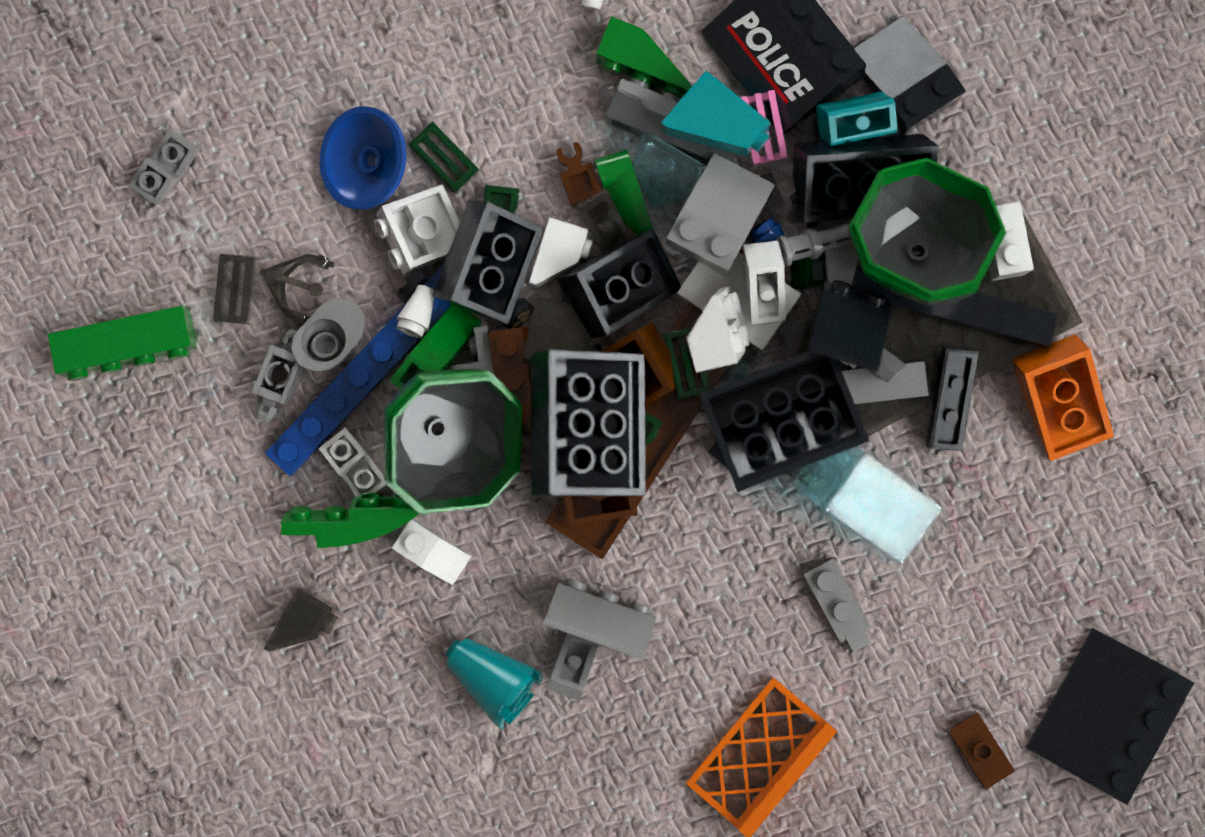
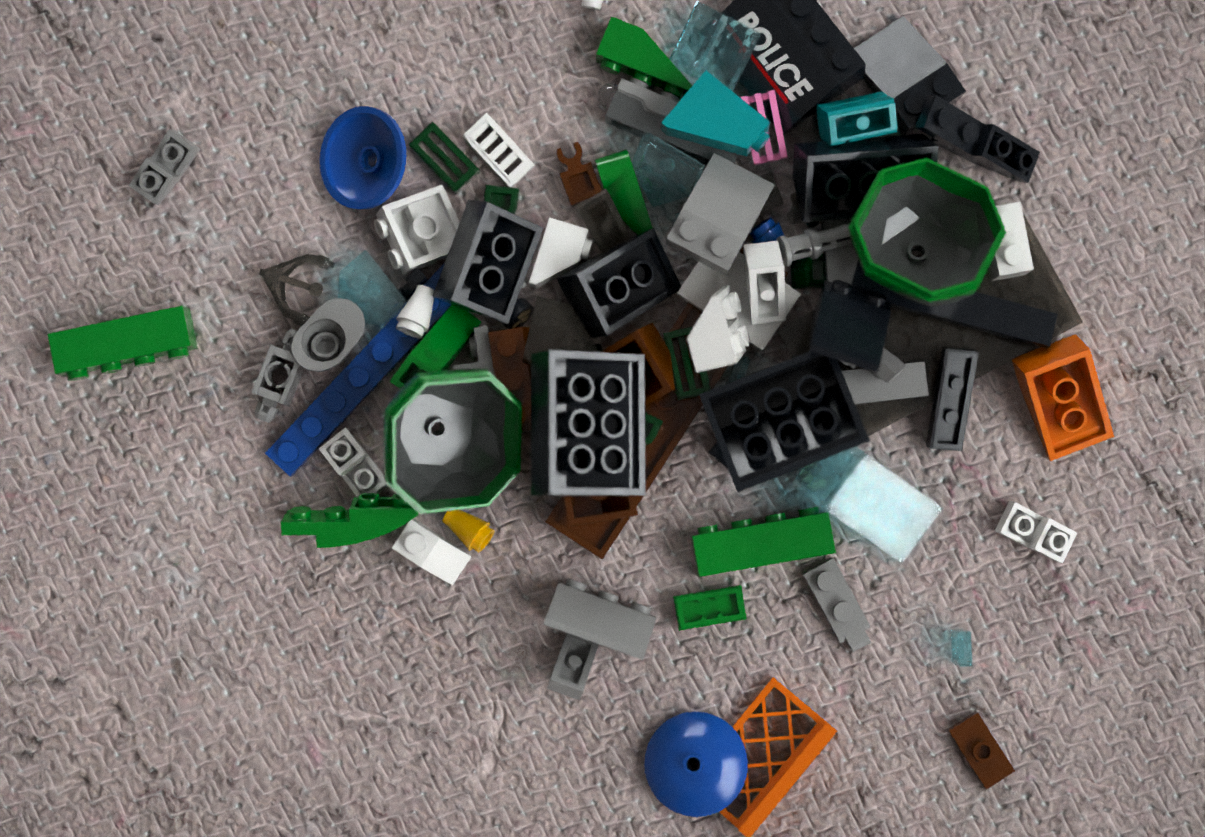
clear smoke tile [213,254,256,325] -> none
clear smoke slope [263,587,339,652] -> none
teal cone [446,638,543,730] -> none
black slope [1026,628,1194,805] -> none
none -> clear light blue slope [338,250,407,327]
none -> yellow cone [442,510,495,553]
none -> white slope [462,113,535,188]
none -> blue dish [644,712,748,817]
none -> clear light blue slope [669,1,762,92]
none -> green plate [673,585,747,631]
none -> green brick [691,507,836,577]
none -> black slope [916,95,1040,183]
none -> clear light blue tile [951,629,972,667]
none -> white slope [995,501,1077,564]

